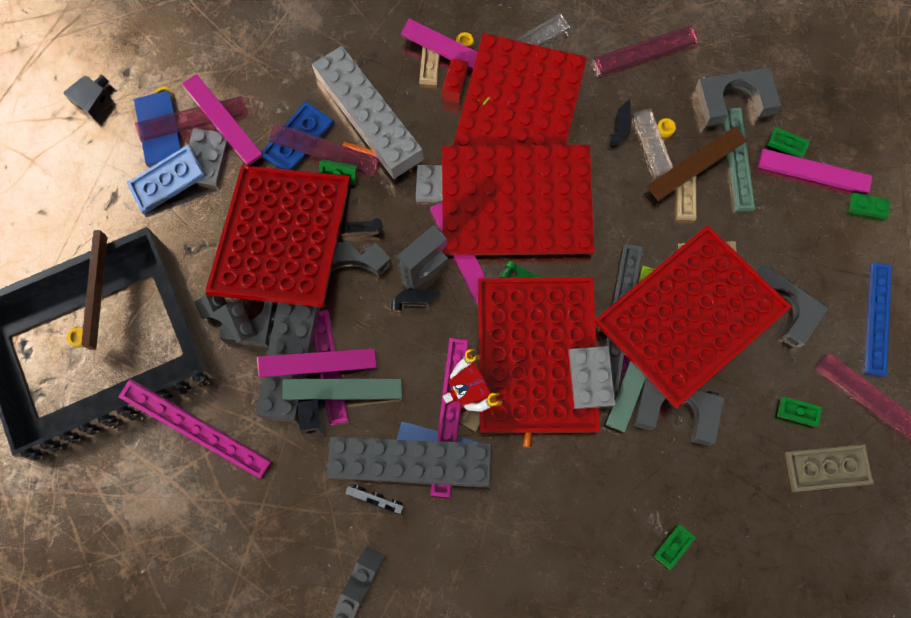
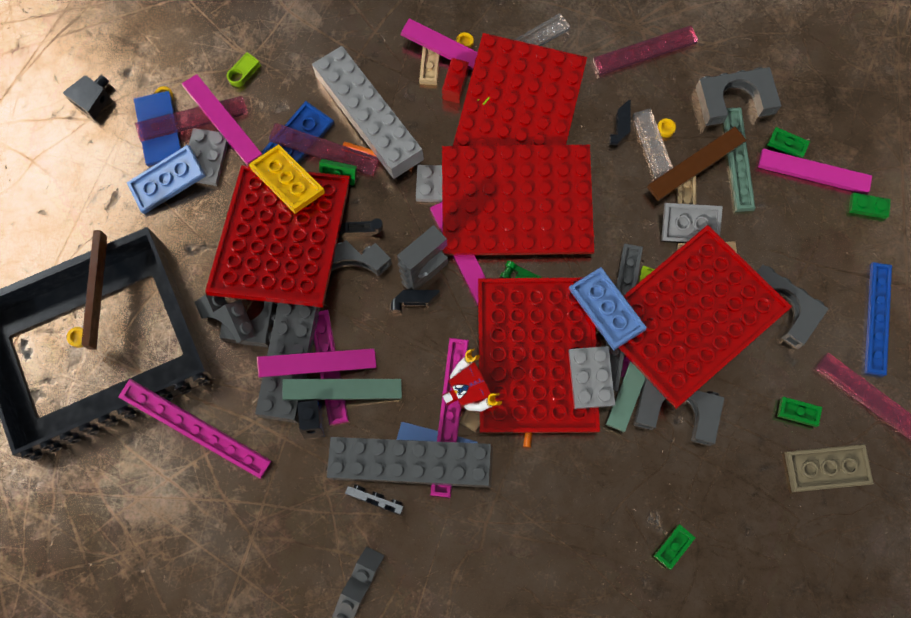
none -> lime piece [227,52,261,87]
none -> yellow plate [249,144,325,214]
none -> medium blue tile [569,267,647,351]
none -> light grey plate [662,203,723,242]

